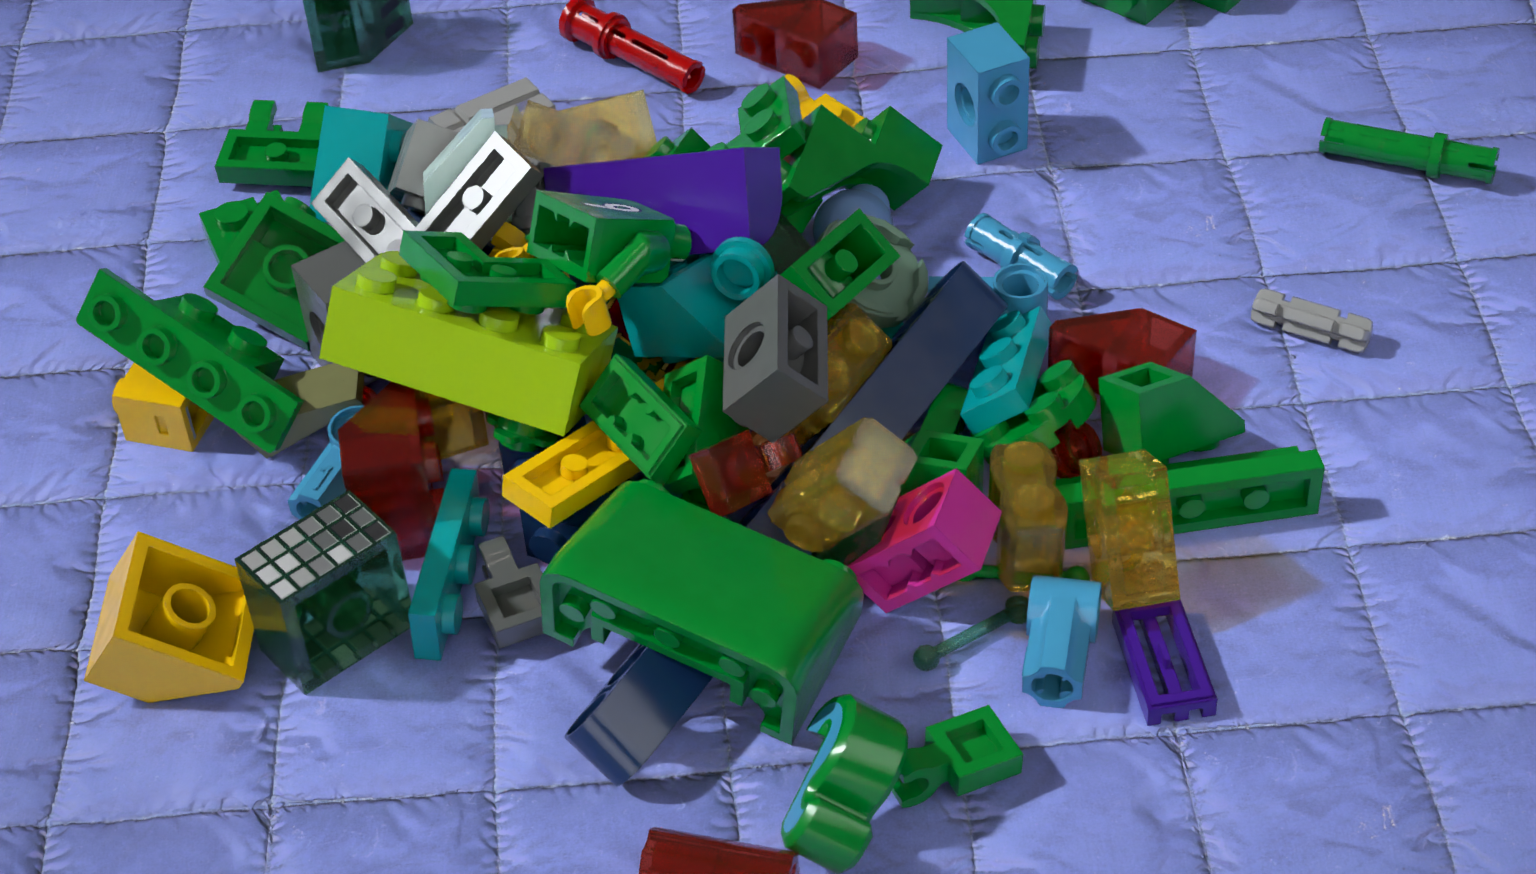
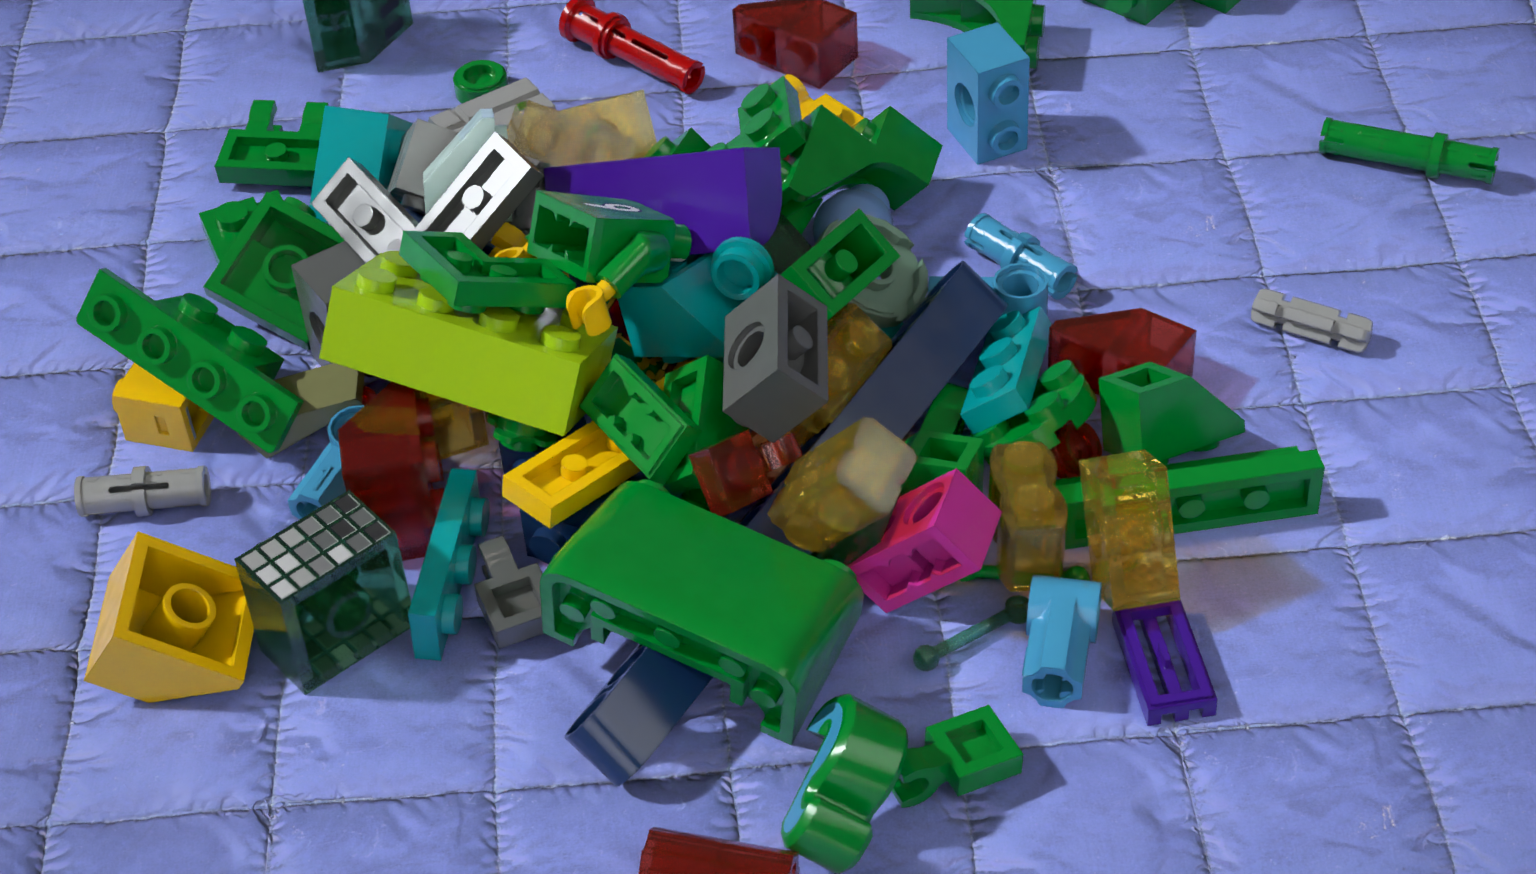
none -> light grey pin [74,466,211,517]
none -> green tile [453,60,508,104]

